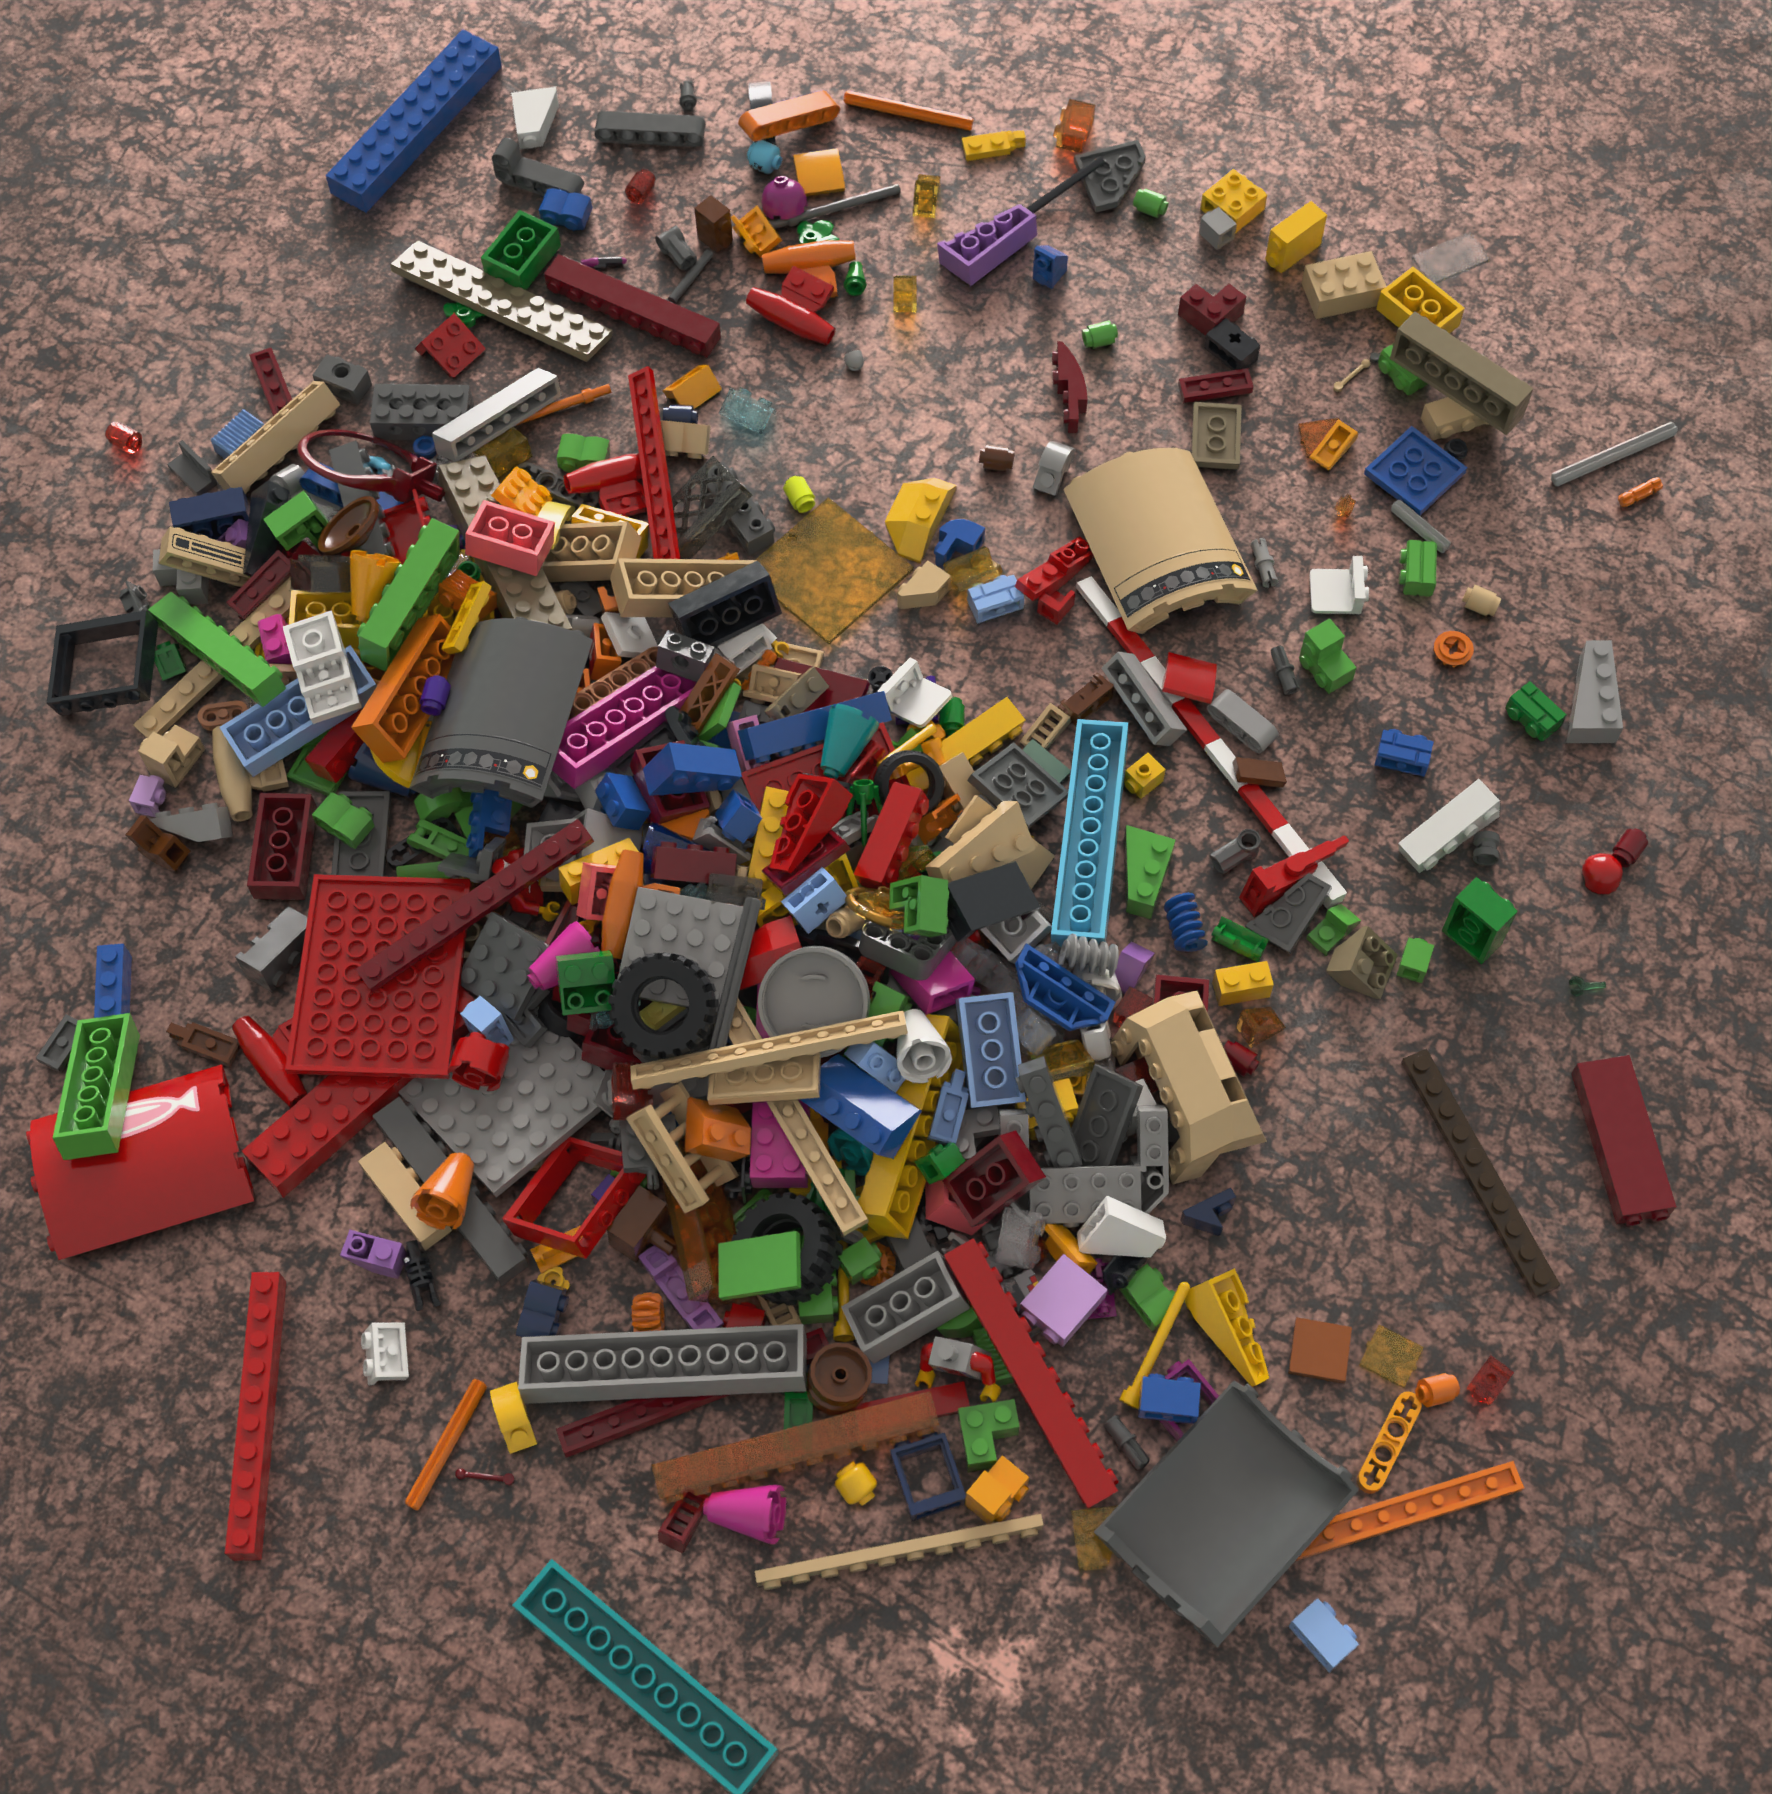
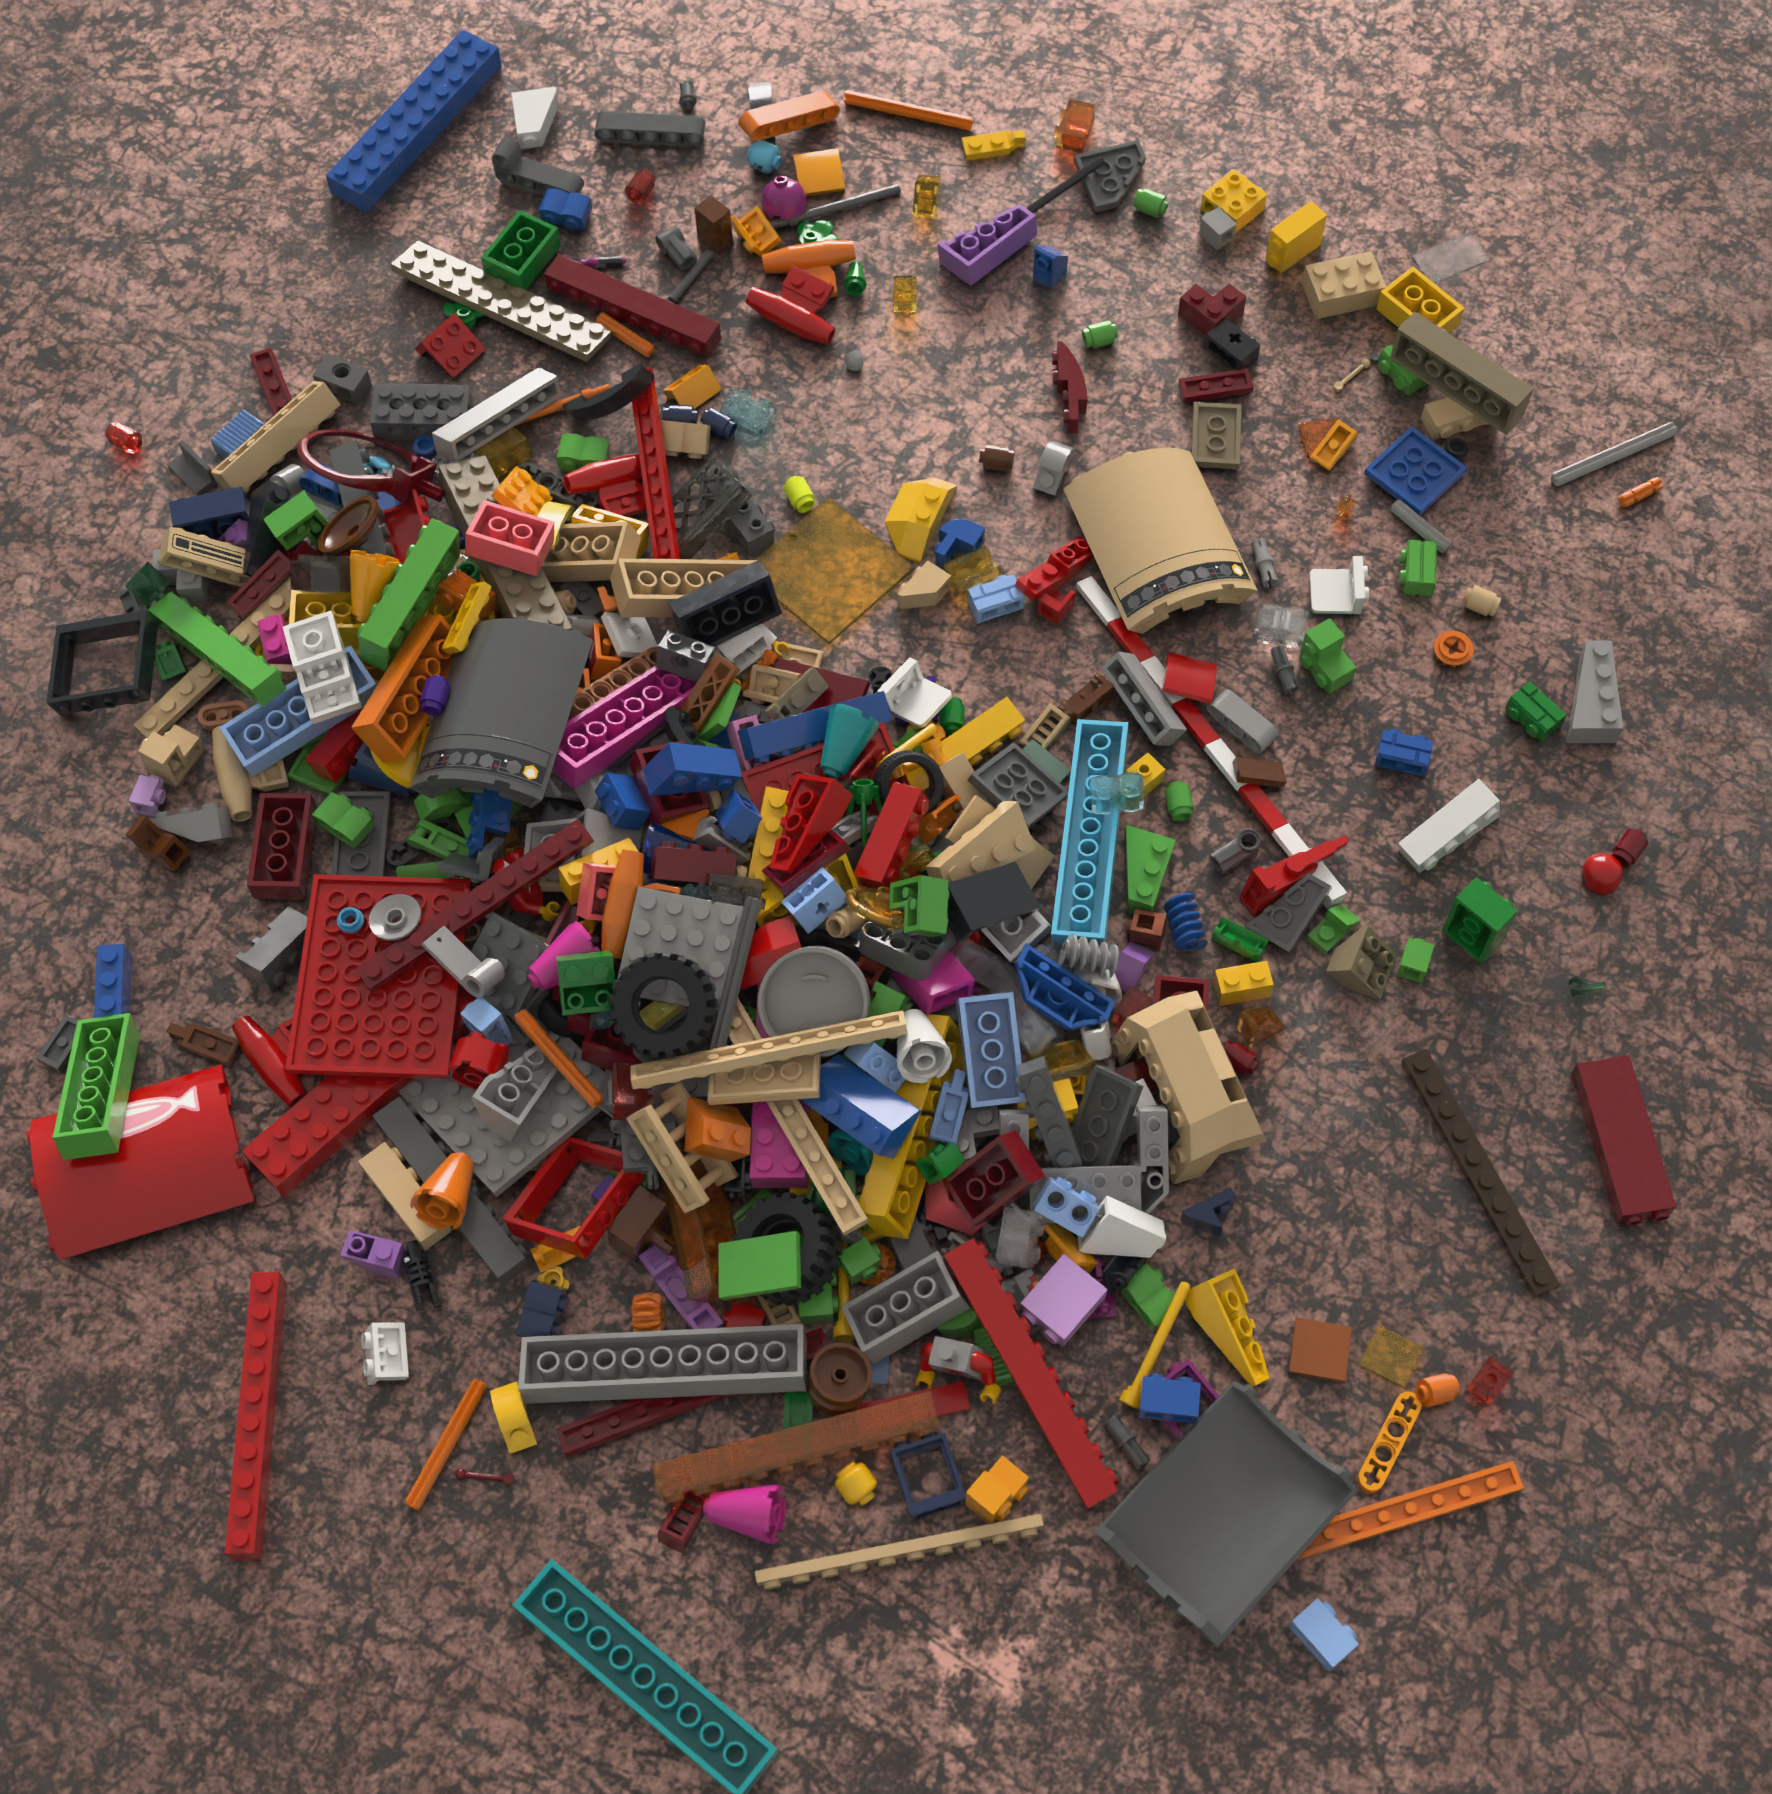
bright green brick [958,1399,1020,1473] -> none
clear yellow wing [1071,1505,1118,1571] -> none
dark grey wheel [1473,831,1500,866] -> none
none -> clear green brick [125,561,170,606]
none -> dark azure plate [337,907,364,933]
none -> light grey dish [369,894,421,941]
none -> light grey door [422,926,505,998]
none -> light grey wedge [471,1044,570,1142]
none -> orange axle [514,1009,604,1108]
none -> black slope [563,364,655,420]
none -> orange axle [596,313,654,357]
none -> dark blue brick [700,407,737,440]
none -> light blue brick [1032,1176,1100,1238]
none -> clear light blue brick [1090,772,1144,814]
none -> copper brick [1125,908,1166,950]
none -> bright green brick [1164,781,1194,821]
none -> clear brick [1253,603,1309,648]

